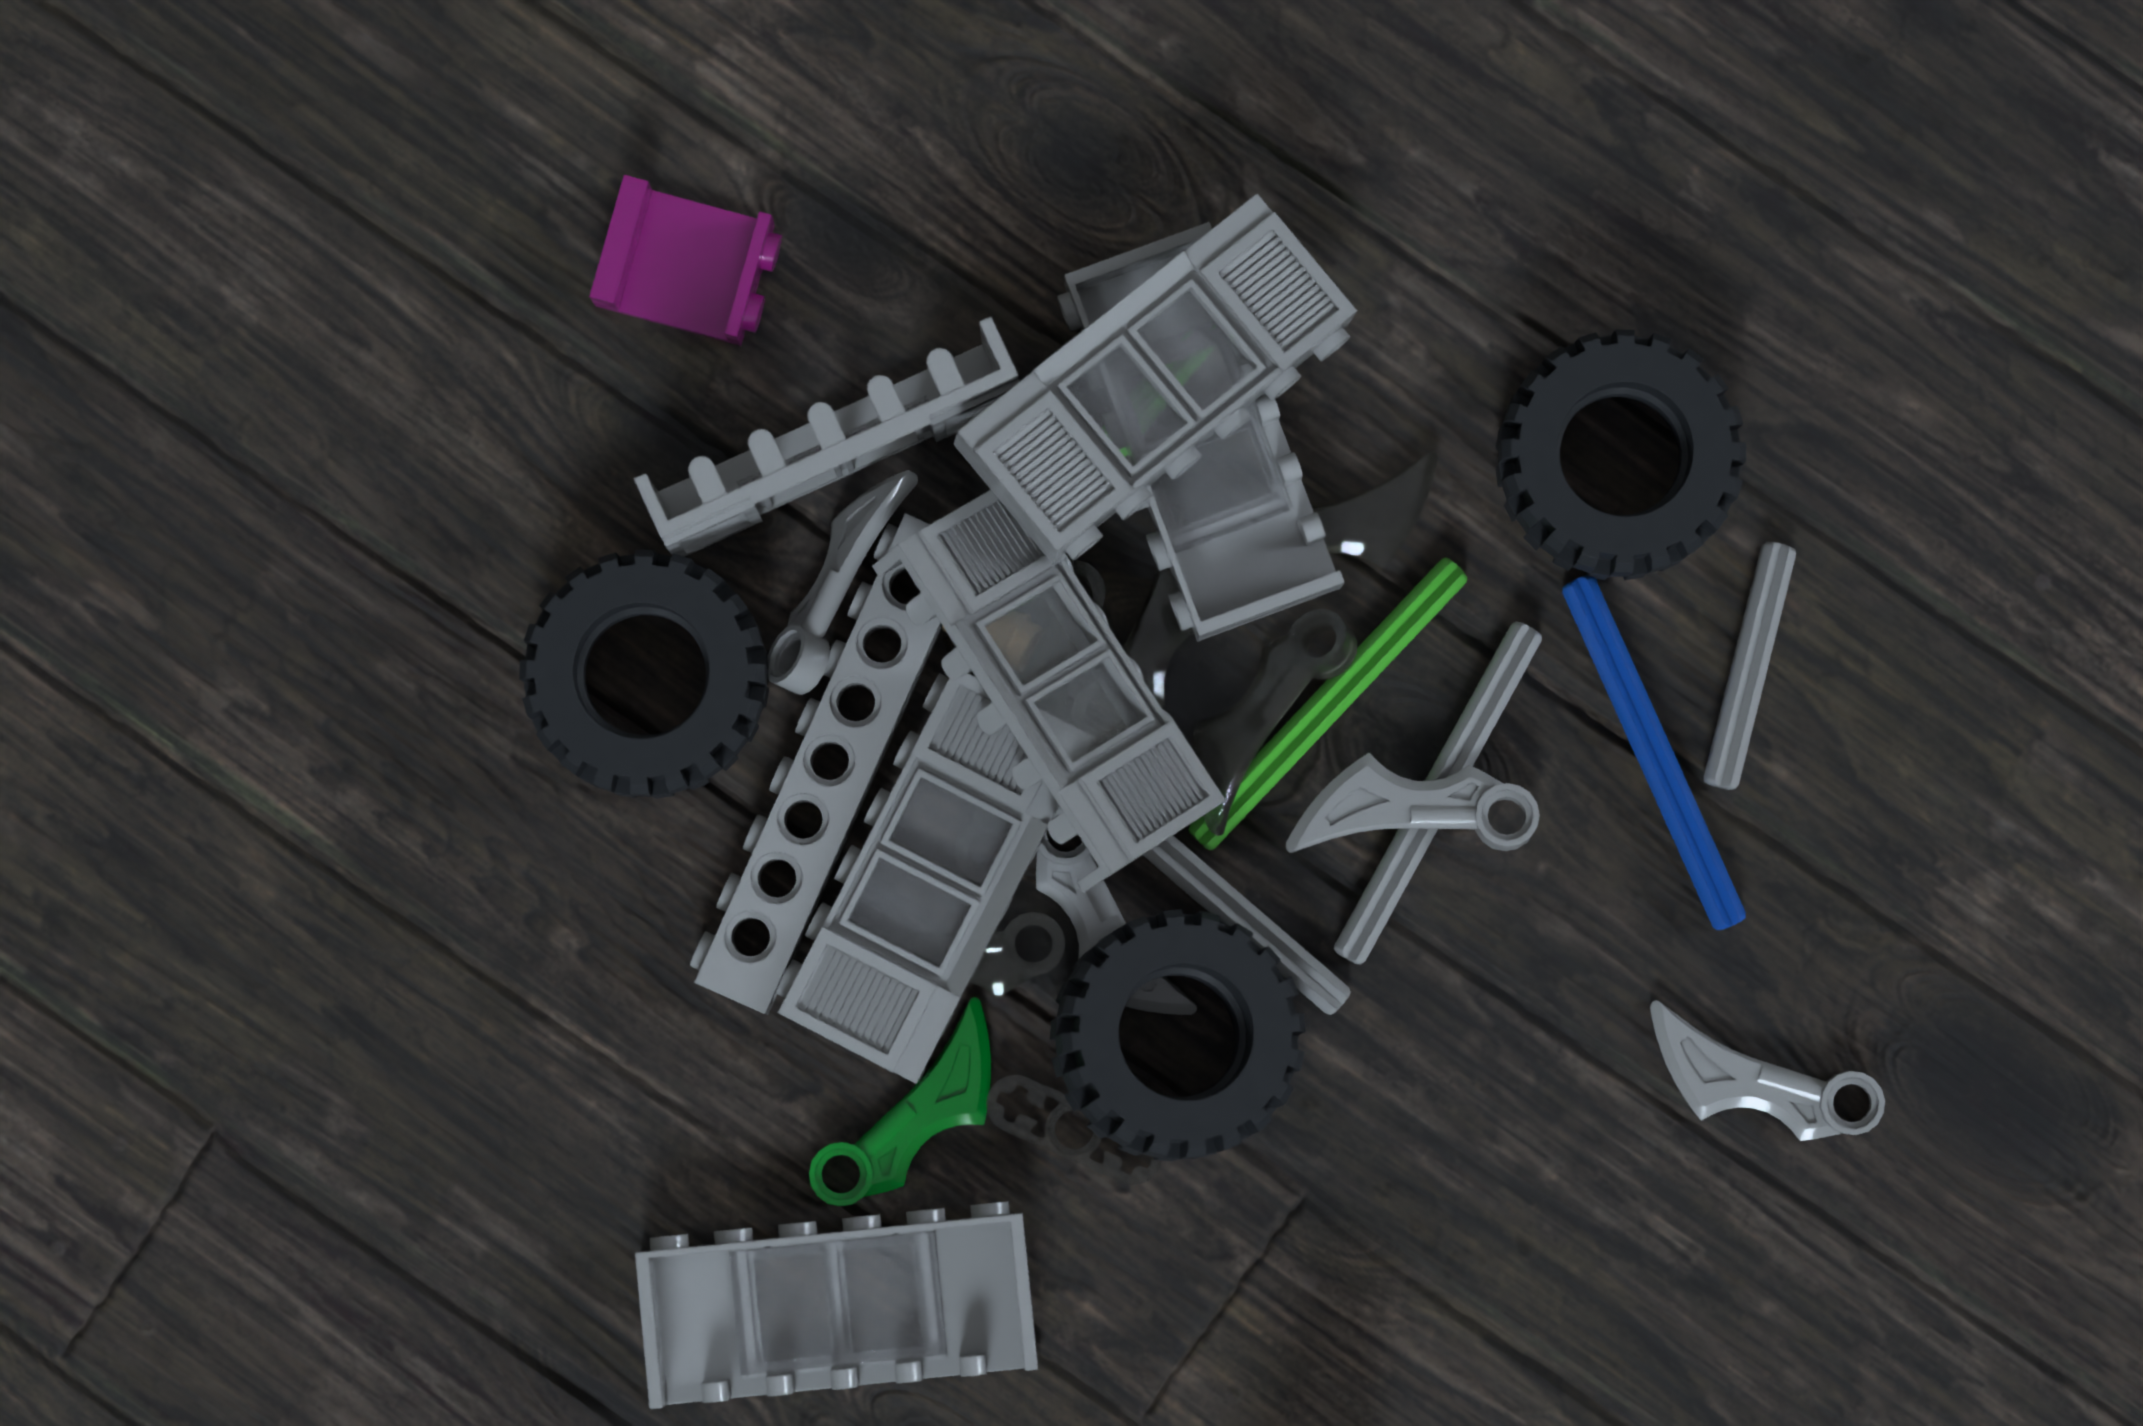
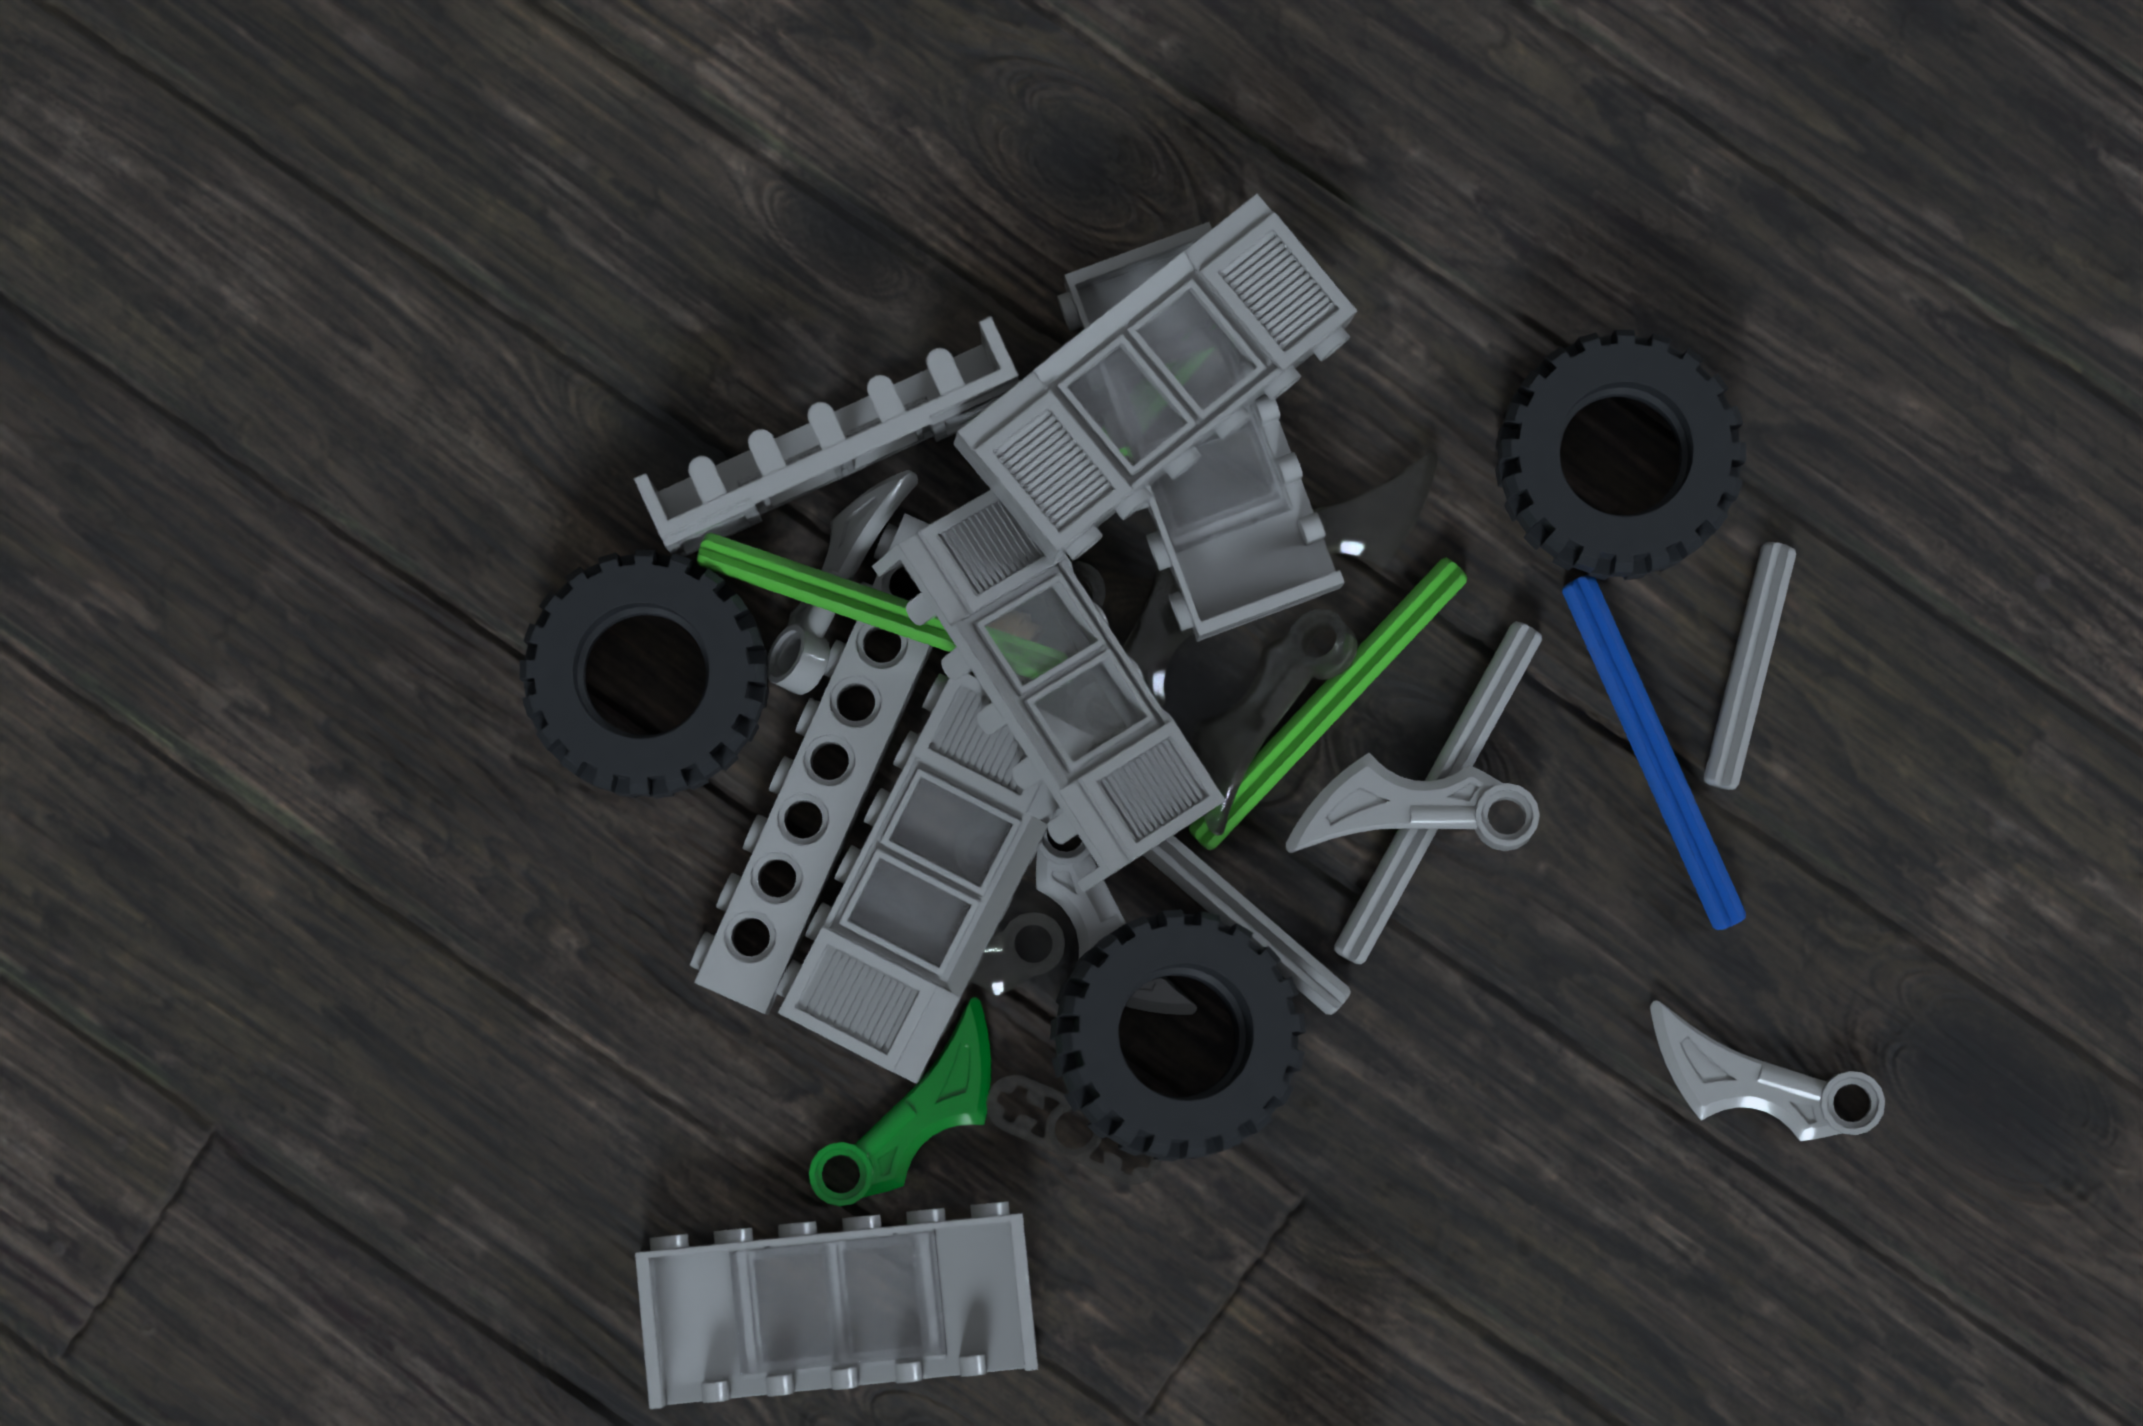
magenta panel [589,175,782,346] -> none
none -> bright green axle [697,533,1066,680]

